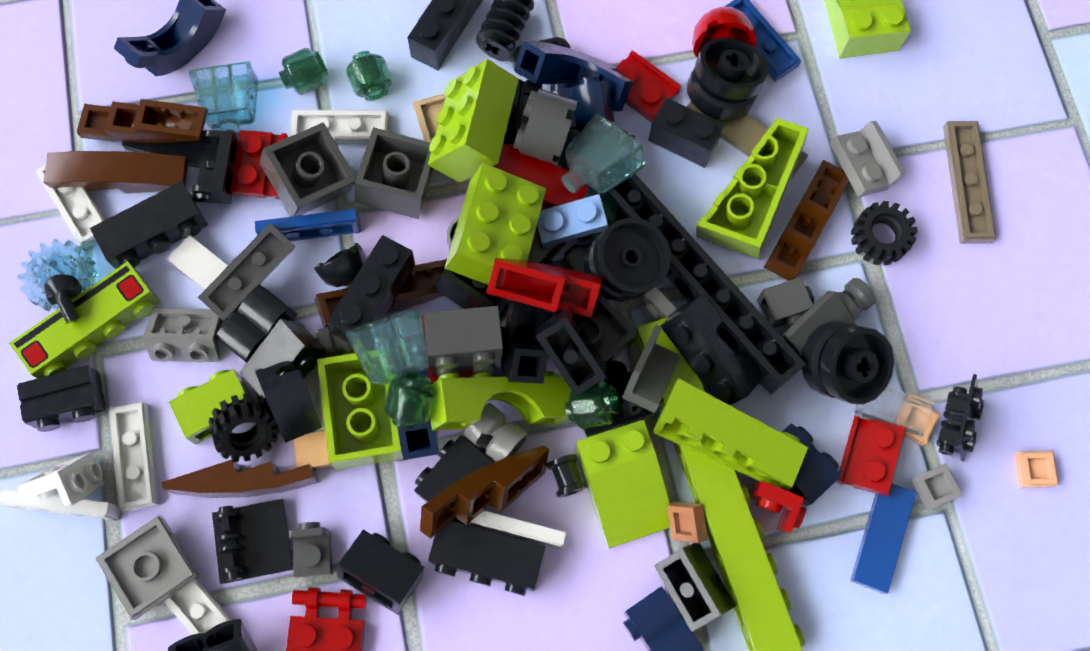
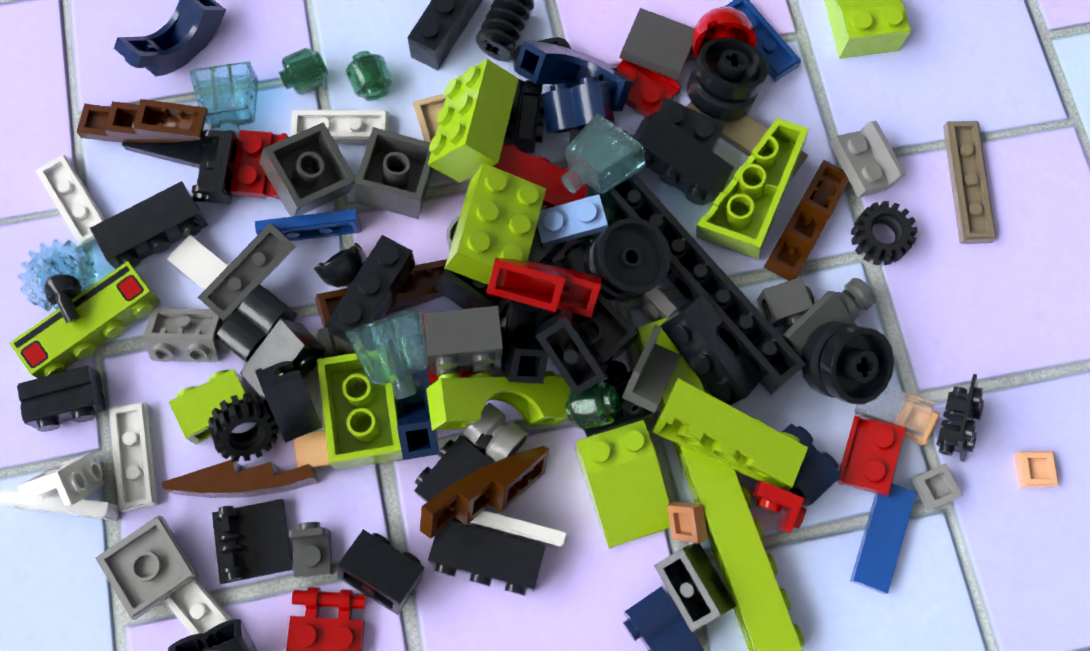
reddish brown slope [43,151,188,194] -> none
clear green head [383,371,437,429] -> none
dark grey brick [513,88,578,166] -> none
black bush [546,454,588,498] -> none
none -> dark grey tile [619,8,694,81]
none -> black brick [625,111,734,206]

